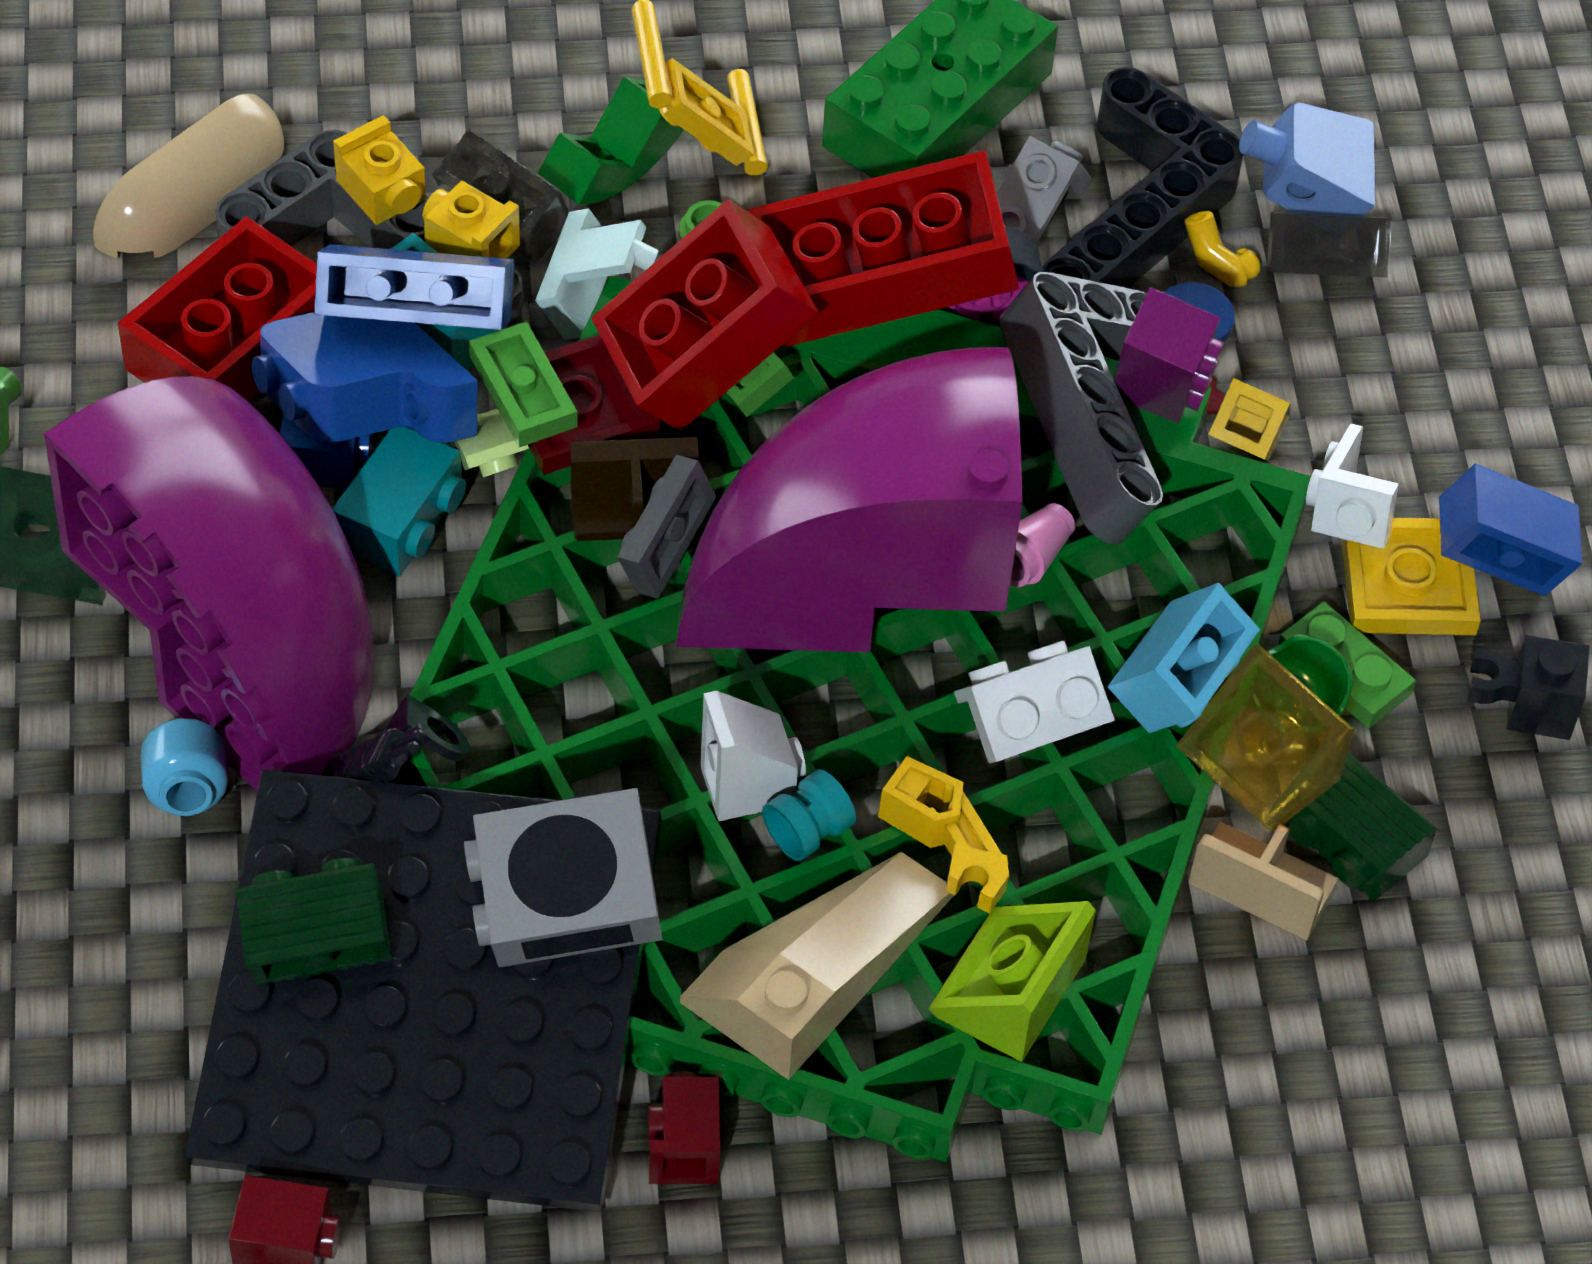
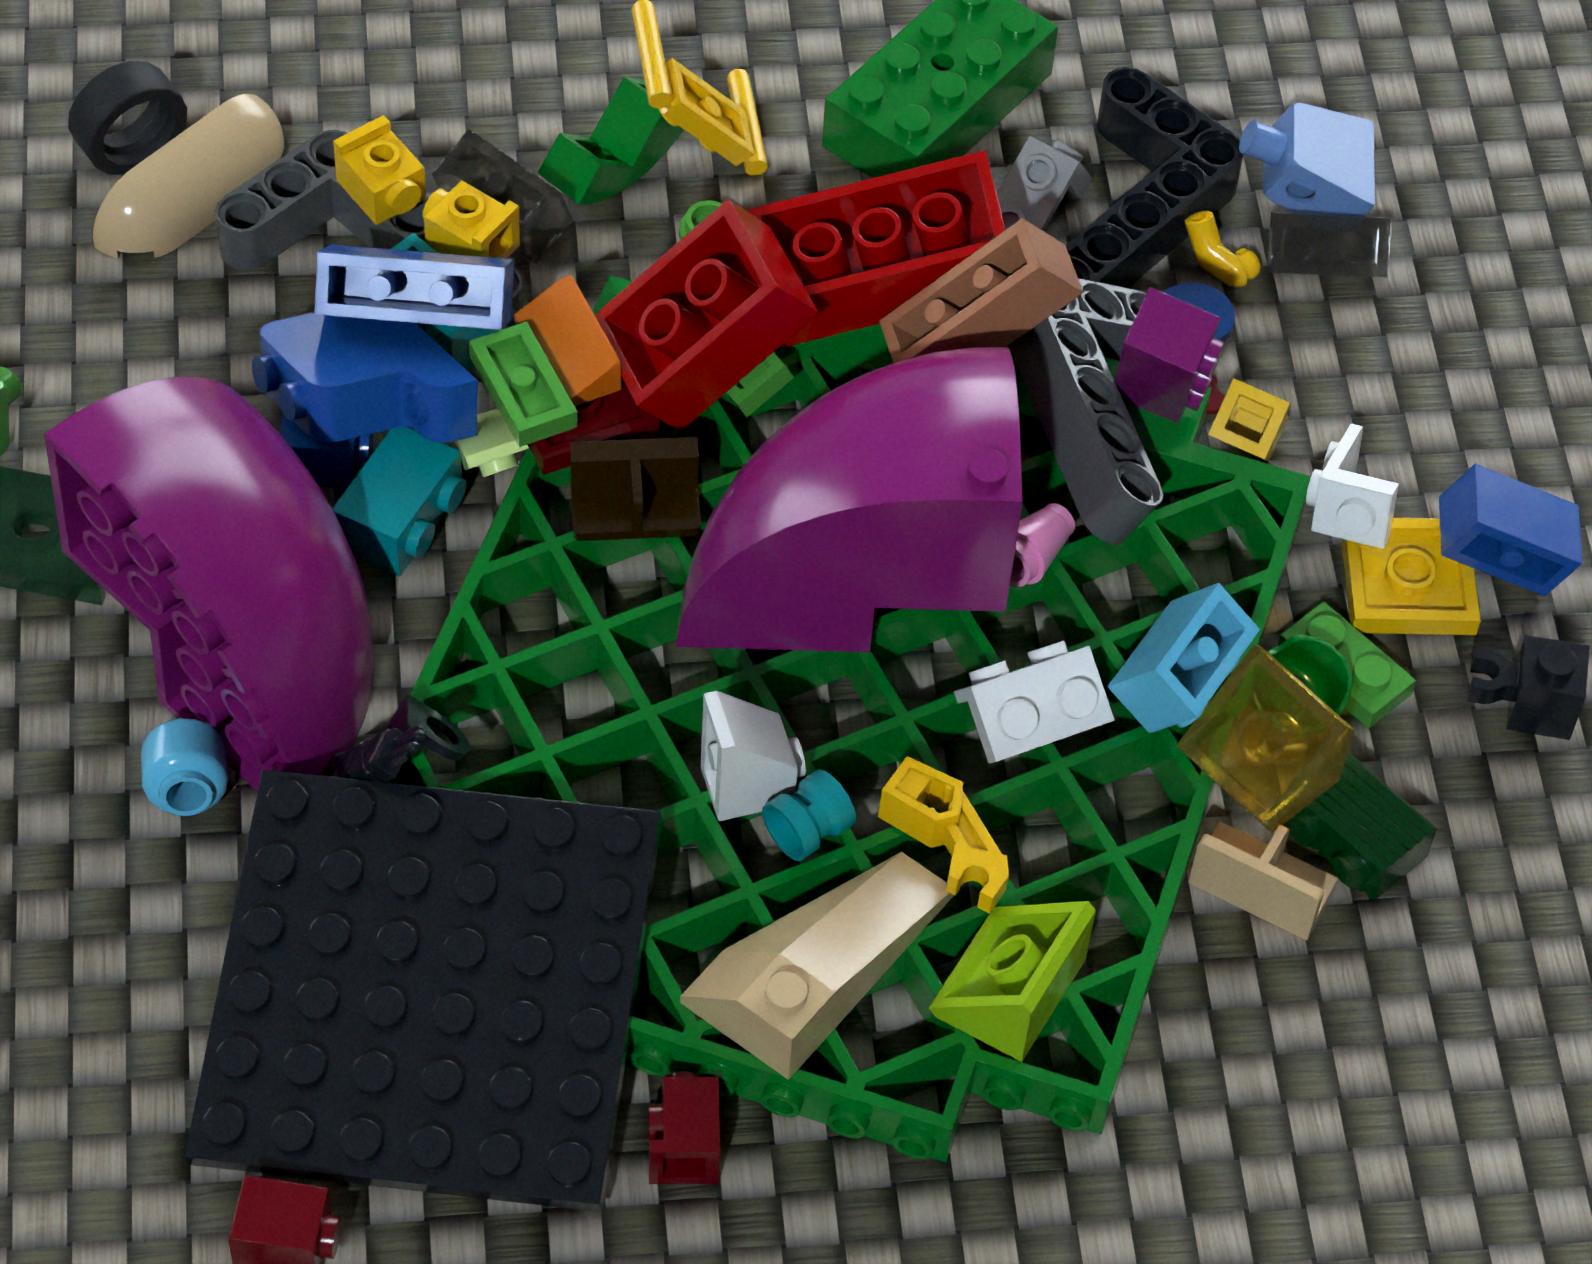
red brick [118,216,317,402] -> none
dark green brick [236,858,392,985] -> none
light grey brick [464,788,663,967] -> none
light aqua piece [535,208,658,340] -> none
dark grey plate [617,455,716,599] -> none
none -> black tyre [68,61,188,175]
none -> orange slope [514,275,621,406]
none -> nougat brick [879,218,1083,363]

